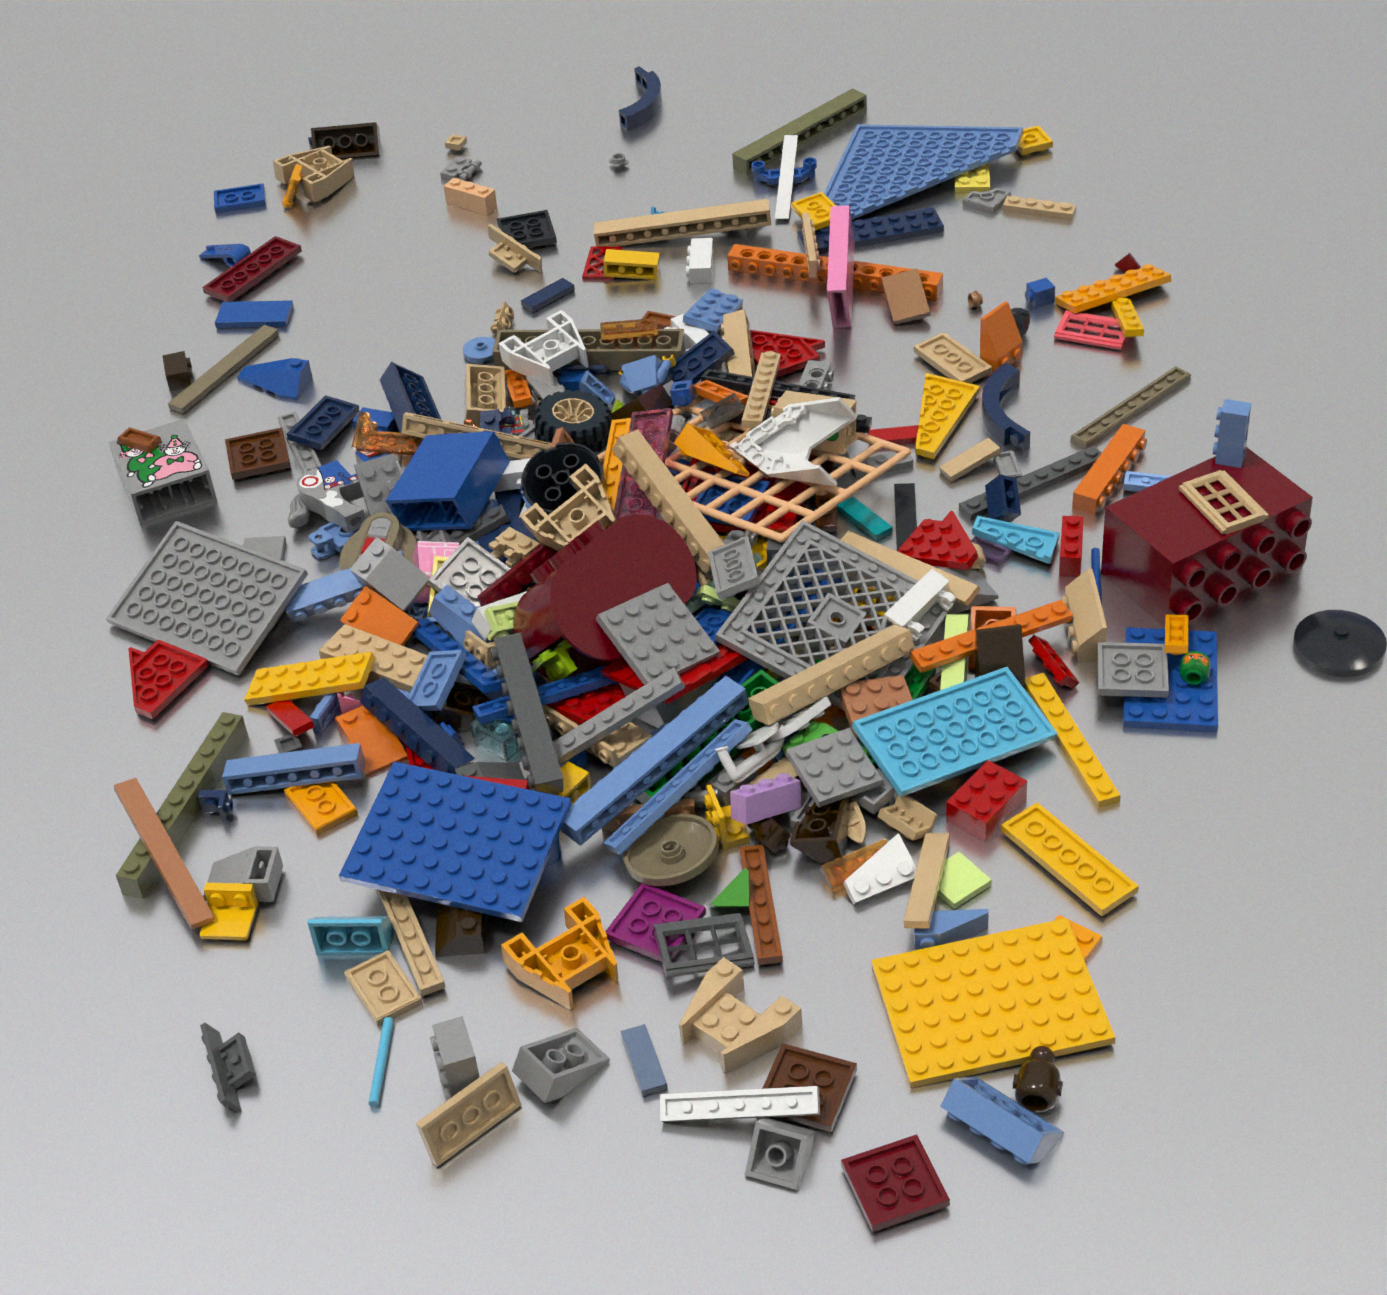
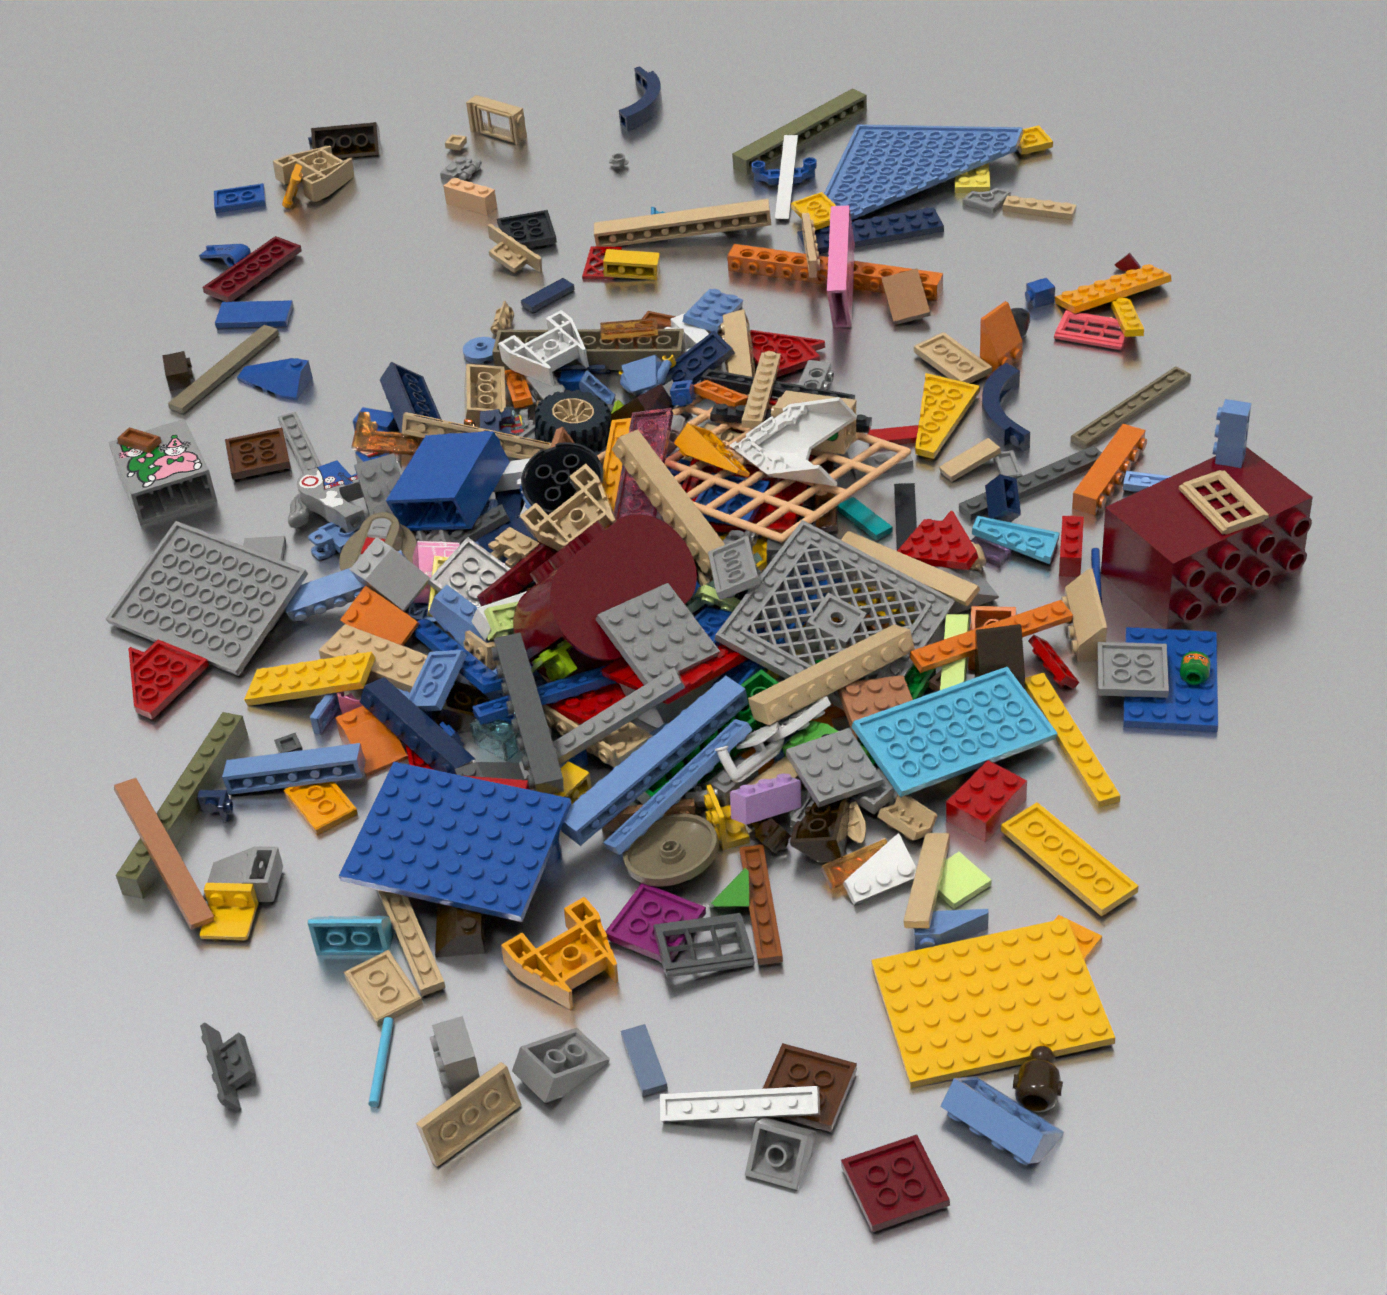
red tile [266,700,314,737] -> none
dark blue plate [287,395,359,450] -> none
tan wedge [679,957,802,1074] -> none
white brick [686,238,714,284] -> none
clear smoke plate [700,393,745,430] -> none
white brick [880,569,956,641] -> none
medium nougat plate [968,291,983,309] -> none
light orange plate [1165,614,1188,655] -> none
black dish [1293,610,1387,677] -> none
none -> tan door [466,95,527,145]

